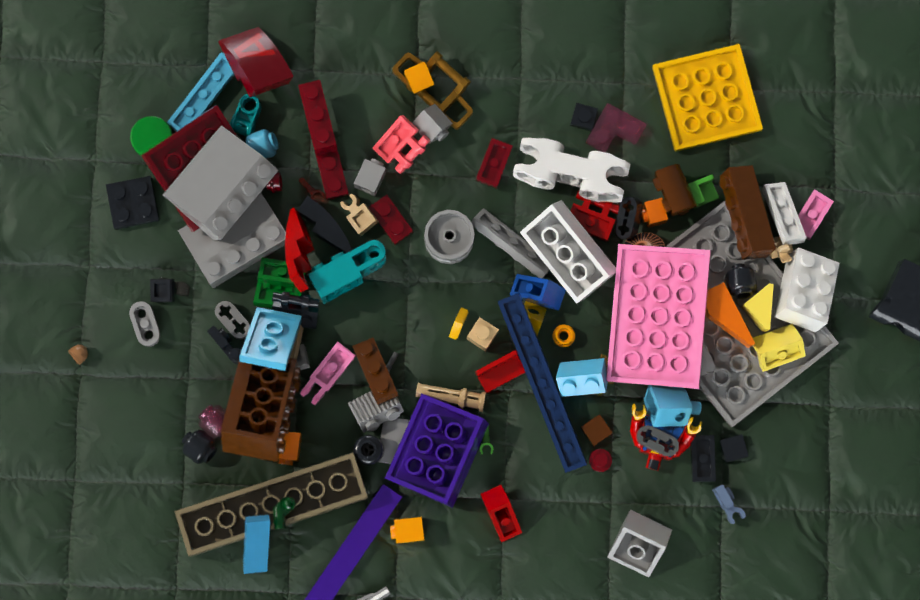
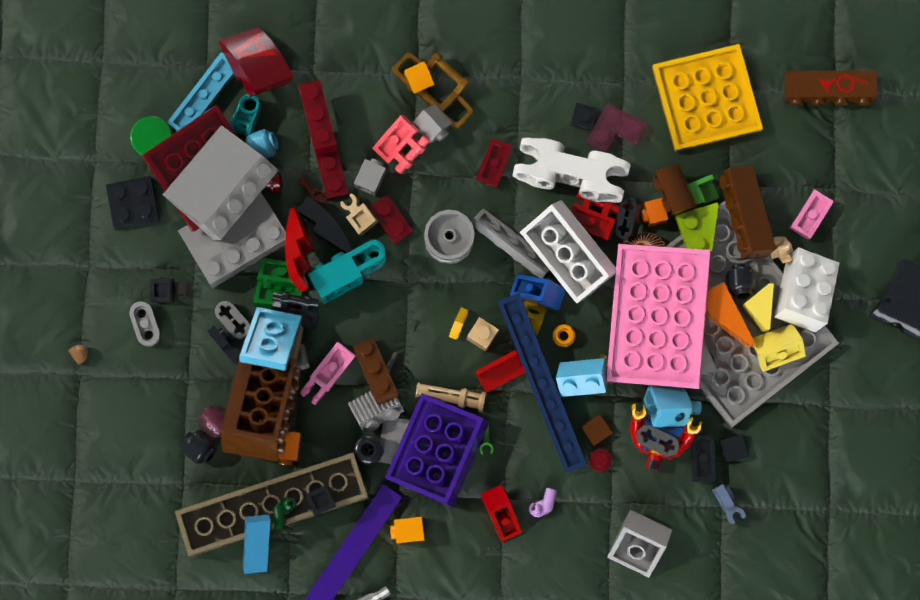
white plate [762,182,807,245] -> none
none -> black plate [305,485,336,516]
none -> lavender arm [529,488,557,517]
none -> lime wing [675,202,719,252]
none -> reddish brown brick [783,71,877,106]

